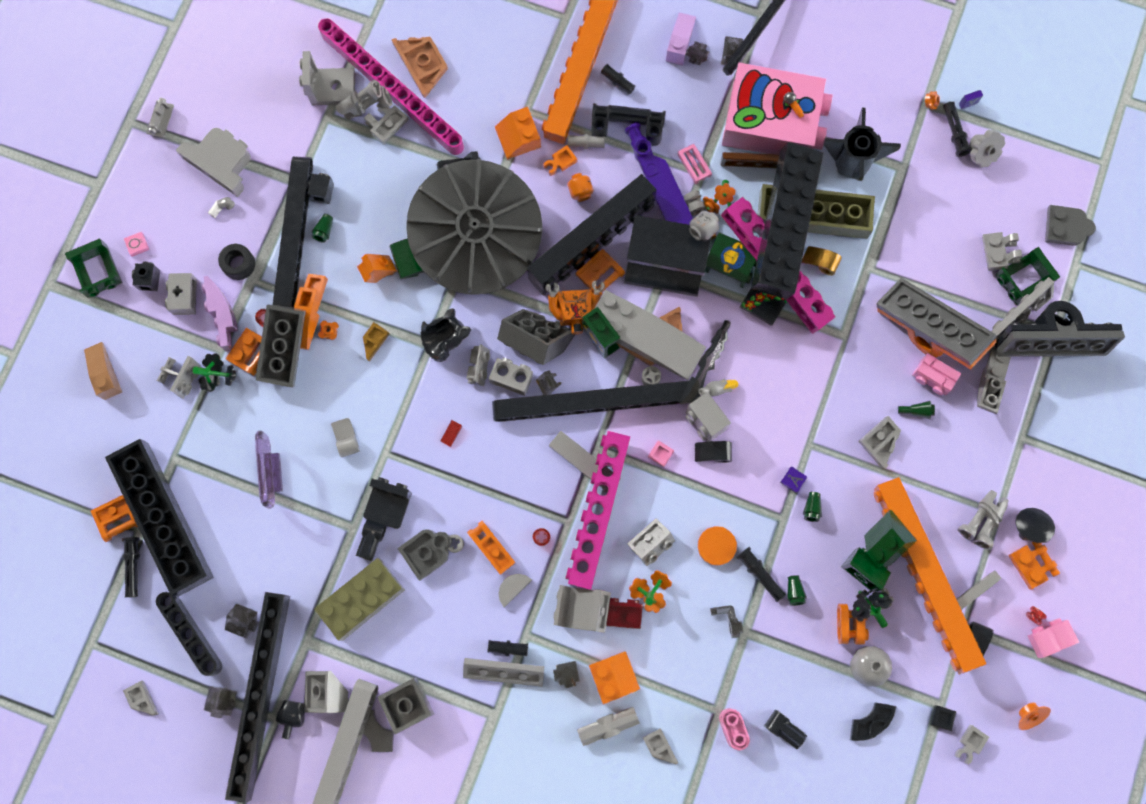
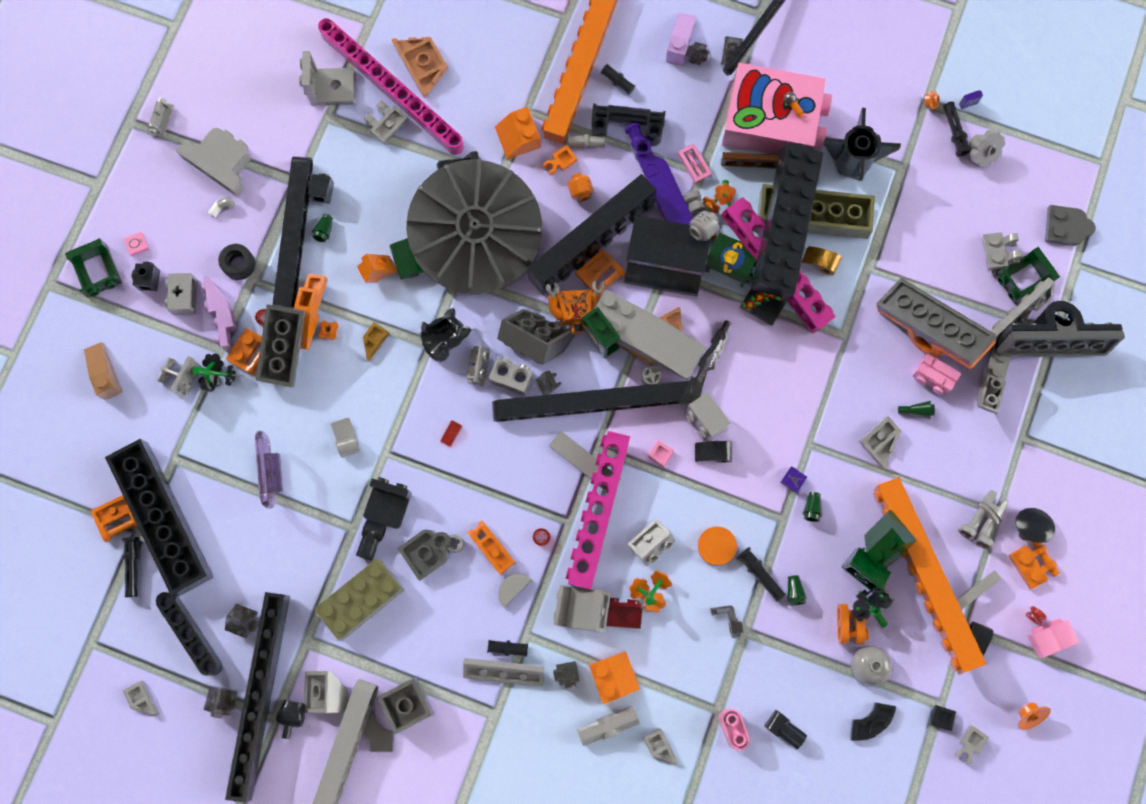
light grey piece [336,80,392,120] -> none
light grey piece [699,378,739,396] -> none

